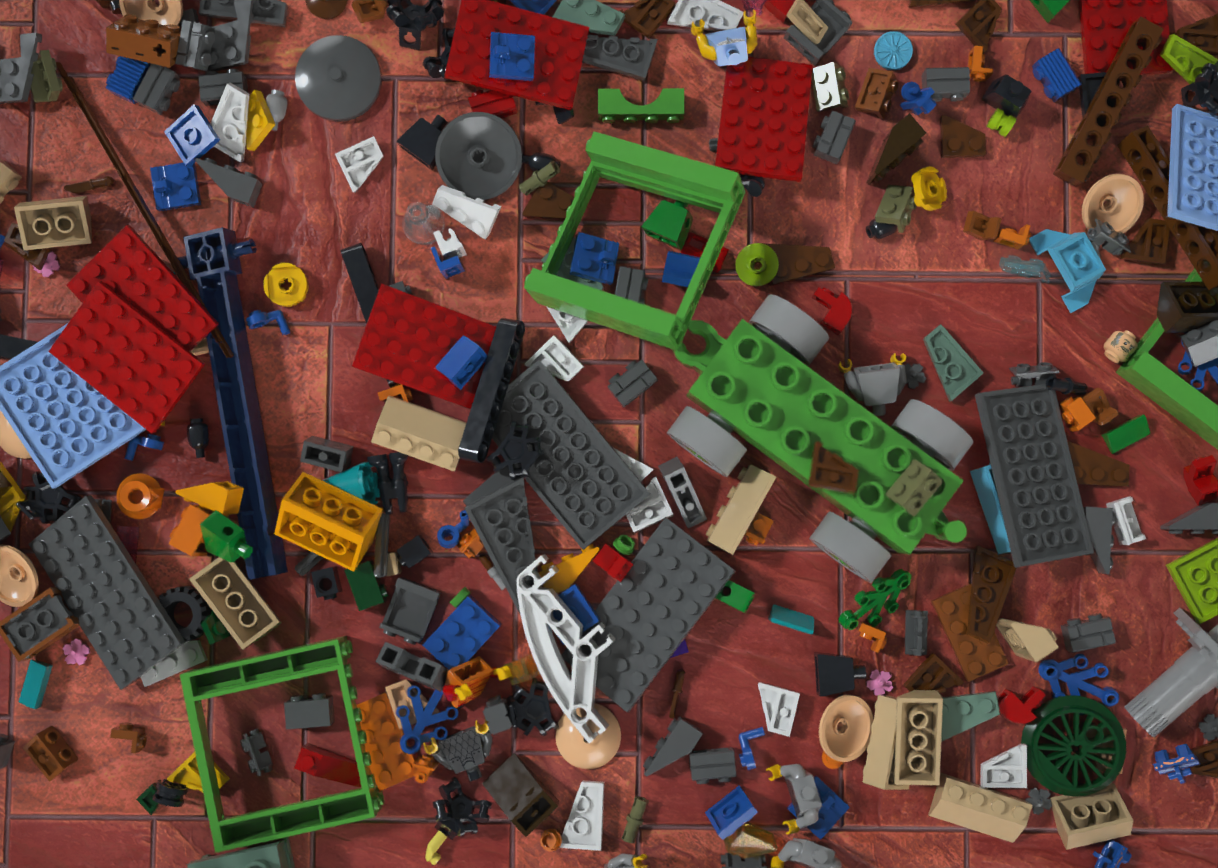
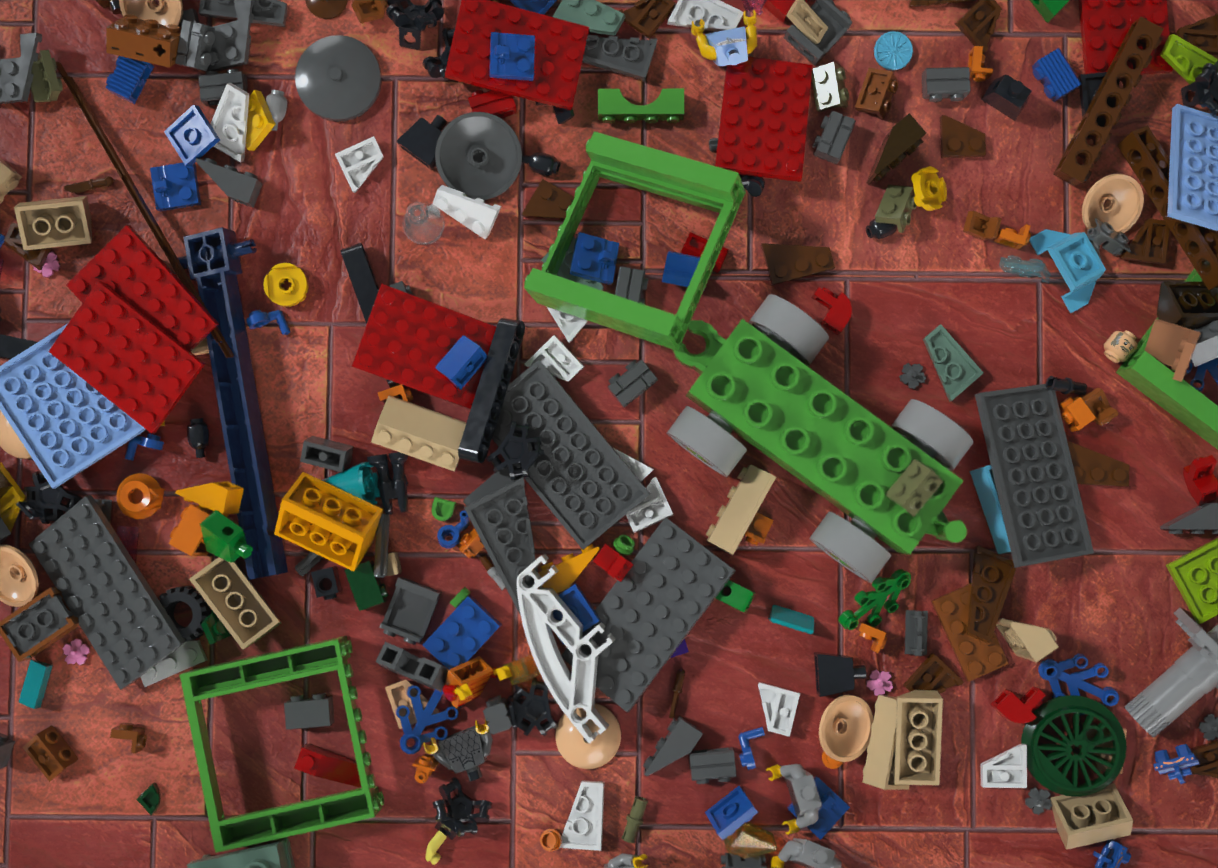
dark grey brick [133,63,181,115] -> none
black wheel [152,779,188,807] -> none
yellow wing [167,752,230,793] -> none
dark grey hinge [240,728,273,776] -> none
orange plate [345,692,417,791] -> none
black brick [397,535,433,568] -> none
blue panel [431,246,465,279] -> none
white hinge [433,228,467,260] -> none
dark brown slope [482,753,559,837] -> none
olive pin [519,161,560,196] -> none
green torso [642,200,693,250] -> none
dark grey slope [658,457,707,528] -> none
lime dish [735,243,779,286] -> none
reddish brown wing [808,441,859,494] -> none
light grey torso [839,353,907,416] -> none
blue hips [899,82,937,115] -> none
tan slope [928,773,1032,843] -> none
sand green wing [941,691,1000,742] -> none
lime wheel [986,108,1017,137] -> none
dark grey hinge [1009,362,1059,387] -> none
dark grey brick [1061,613,1116,653] -> none
dark grey slope [1083,507,1115,574] -> none
green slope [1102,414,1151,454] -> none
white hinge [1106,496,1146,545] -> none
none -> bright green tile [432,497,456,521]
none -> nougat bracket [1144,319,1201,382]

